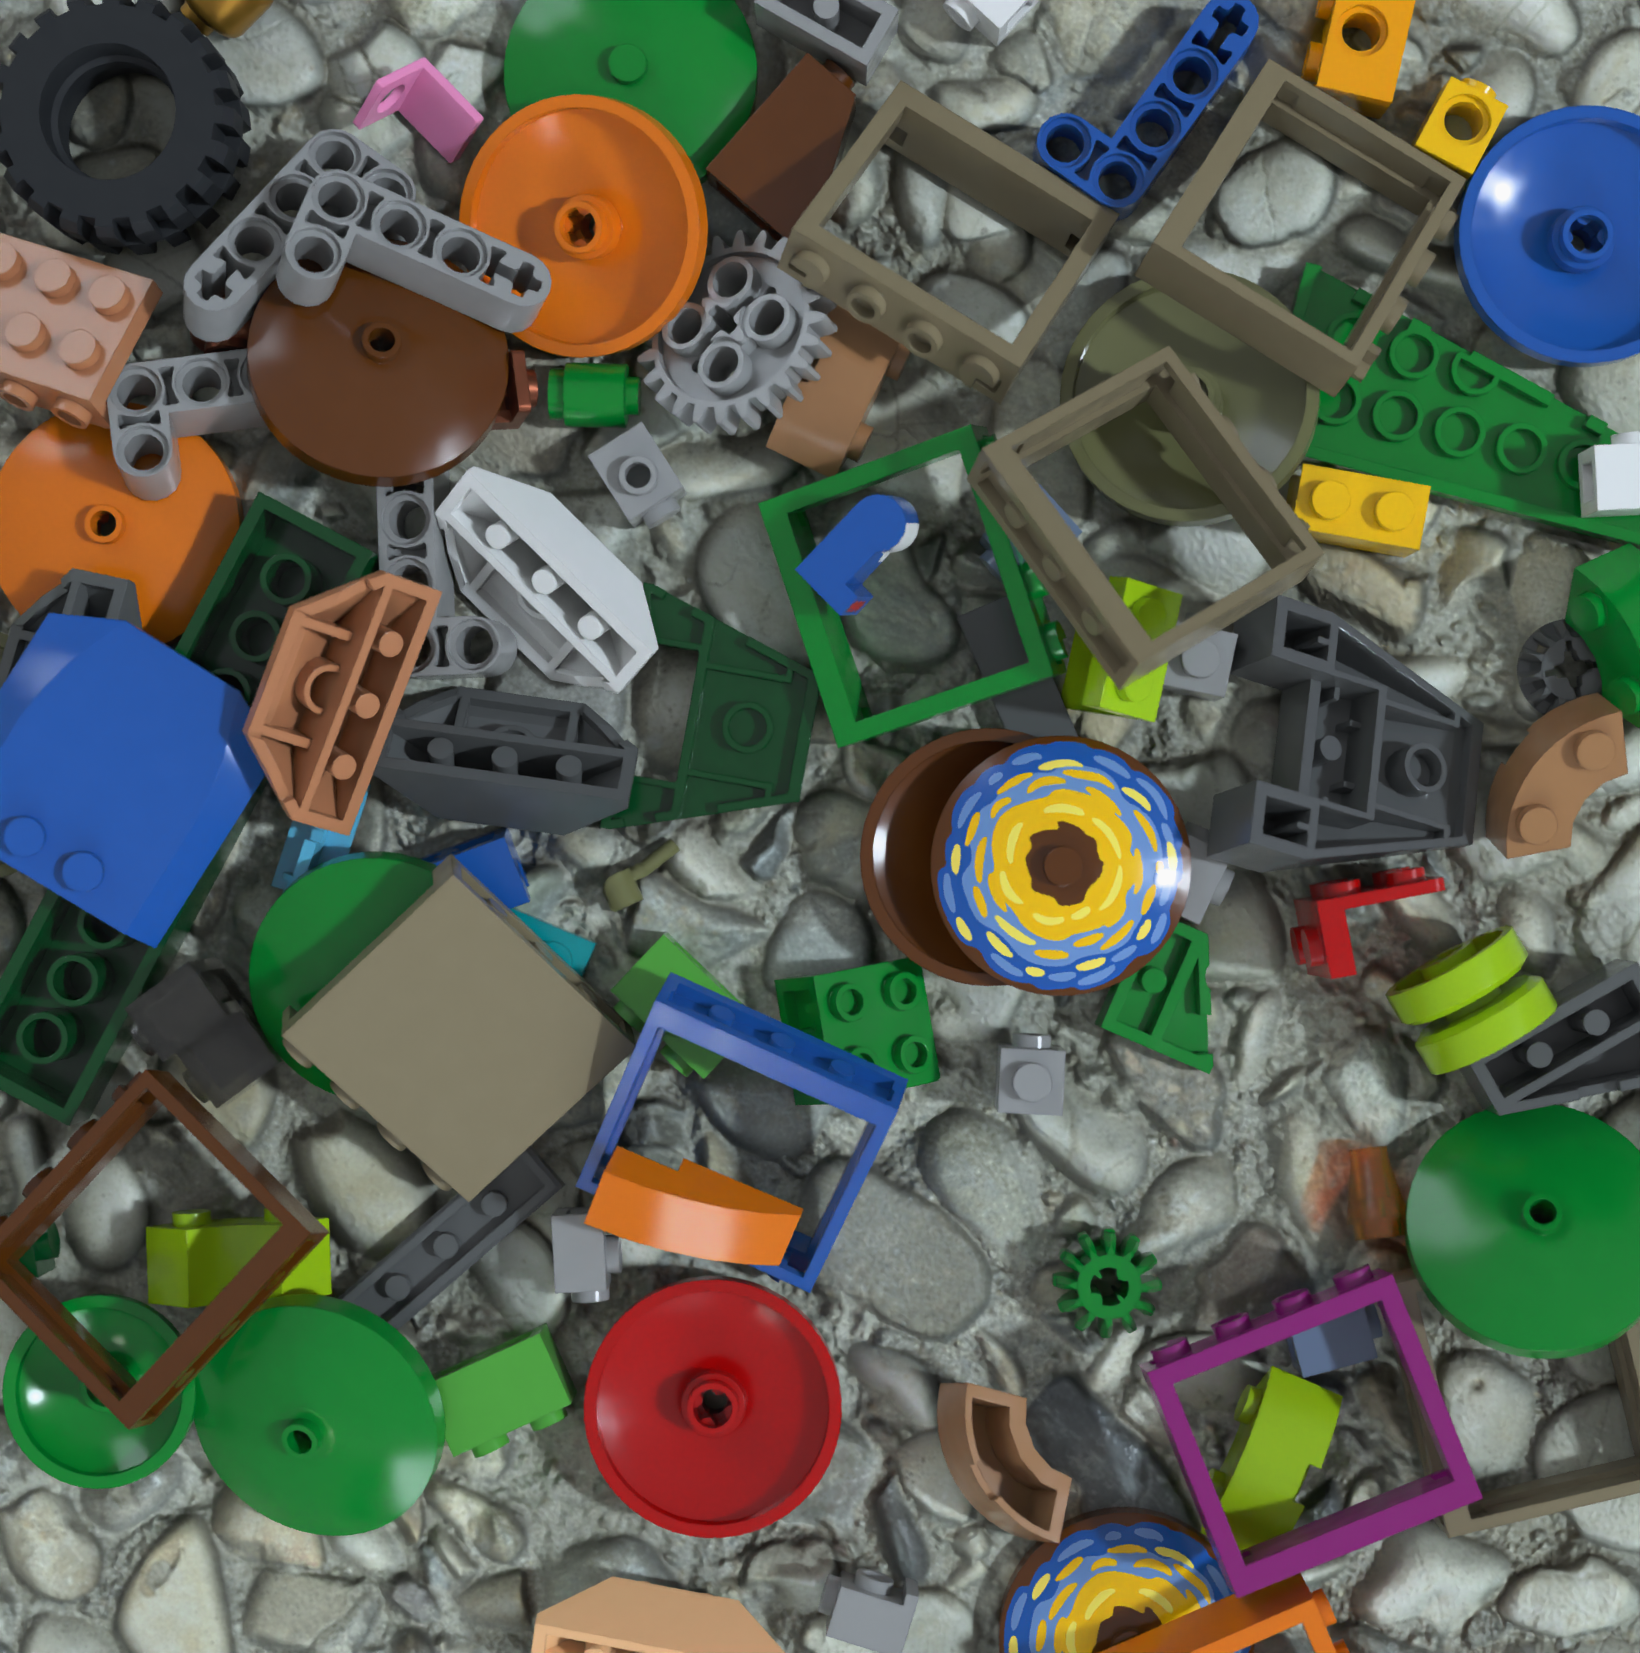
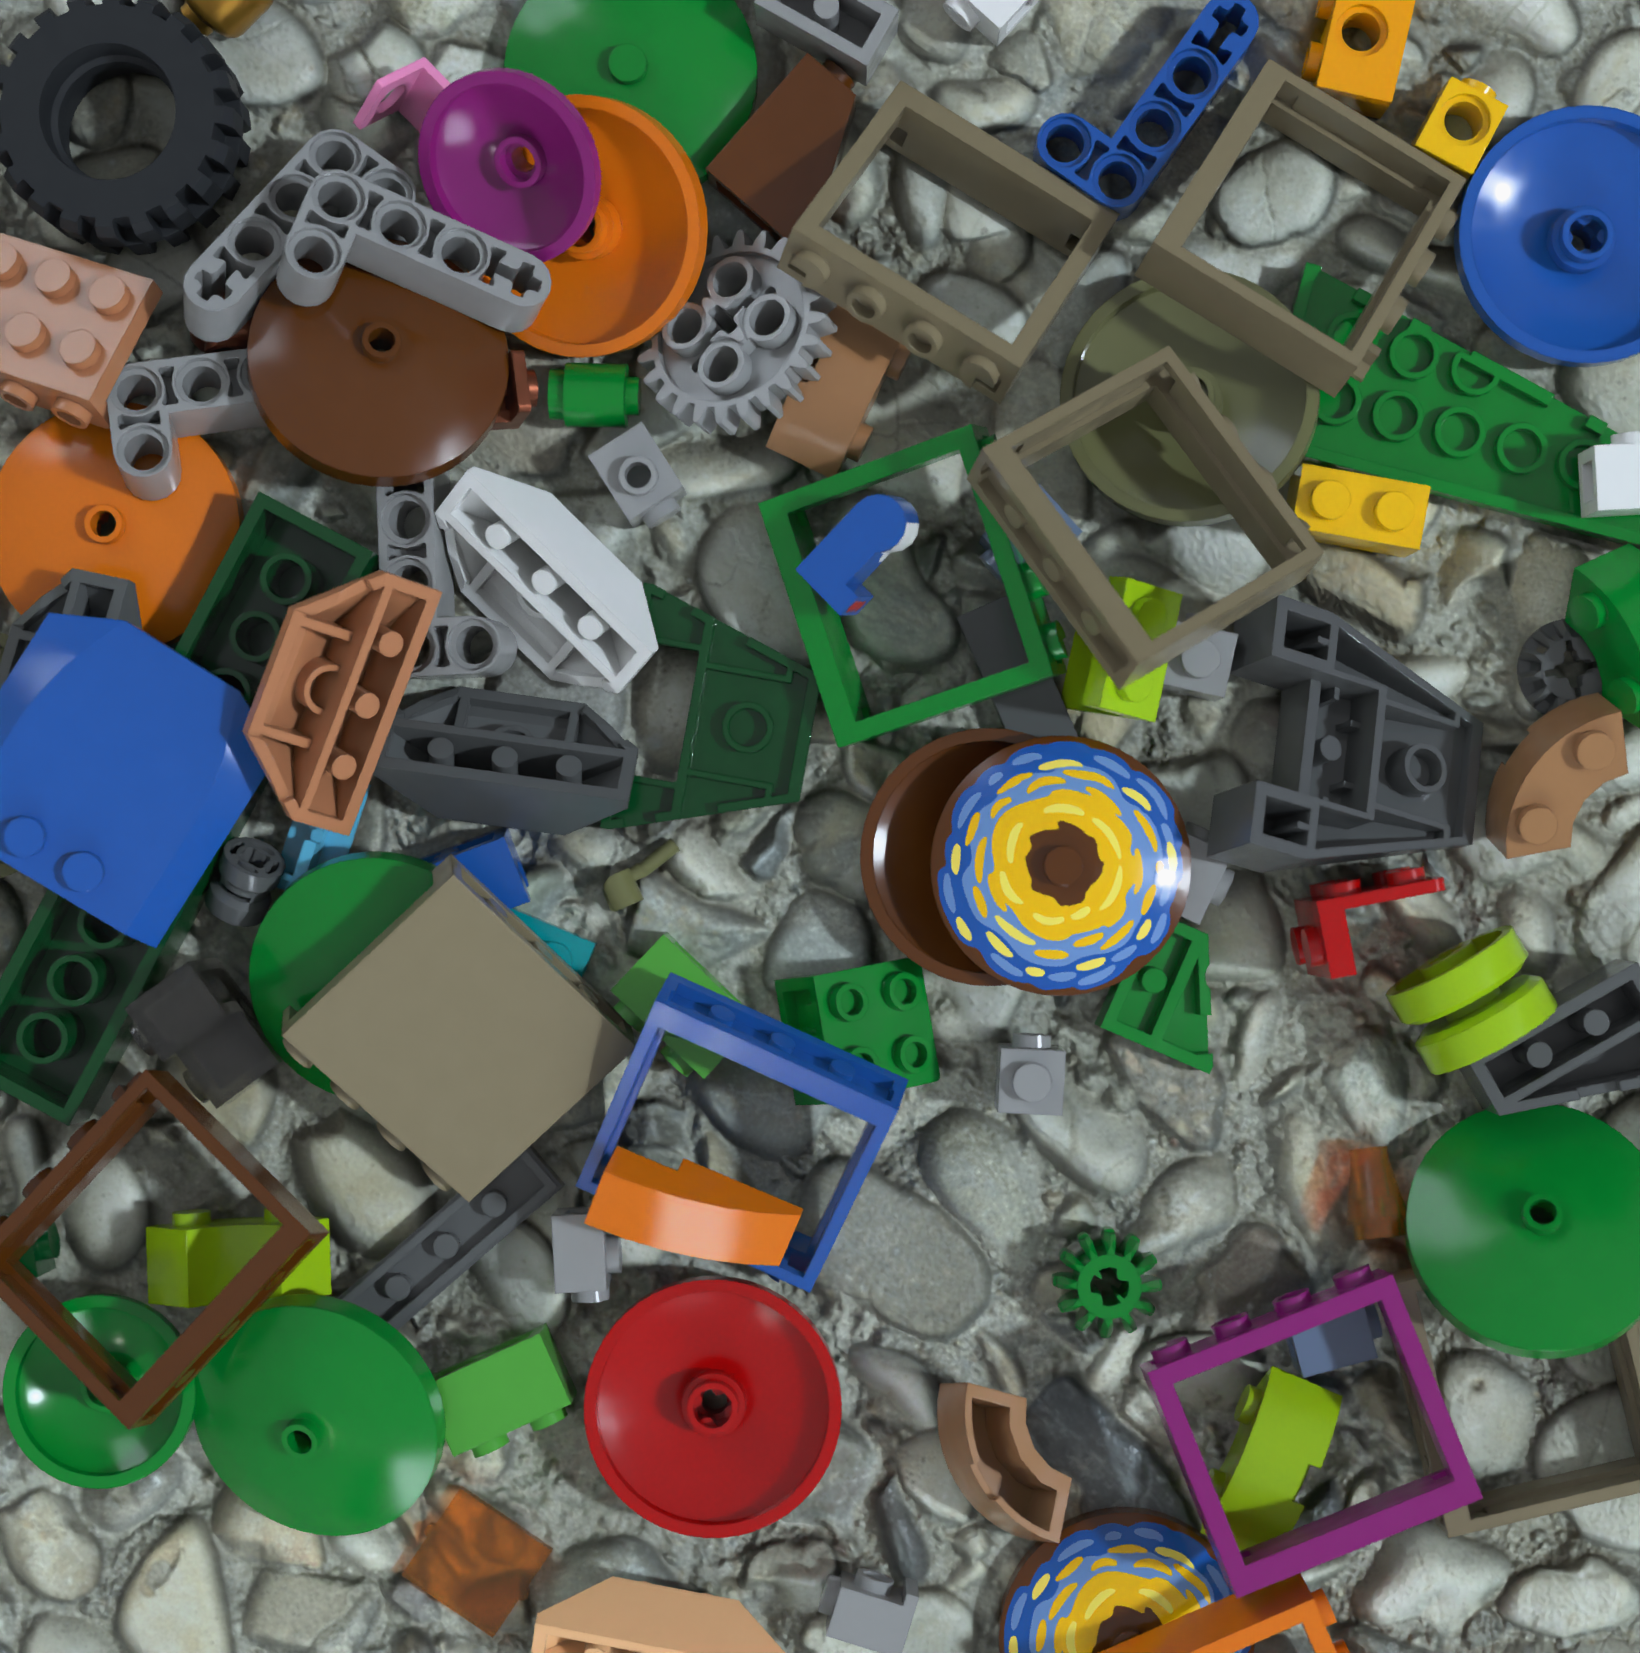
none -> dark grey wheel [204,837,286,927]
none -> clear orange piece [402,1486,553,1638]
none -> magenta dish [418,67,601,262]

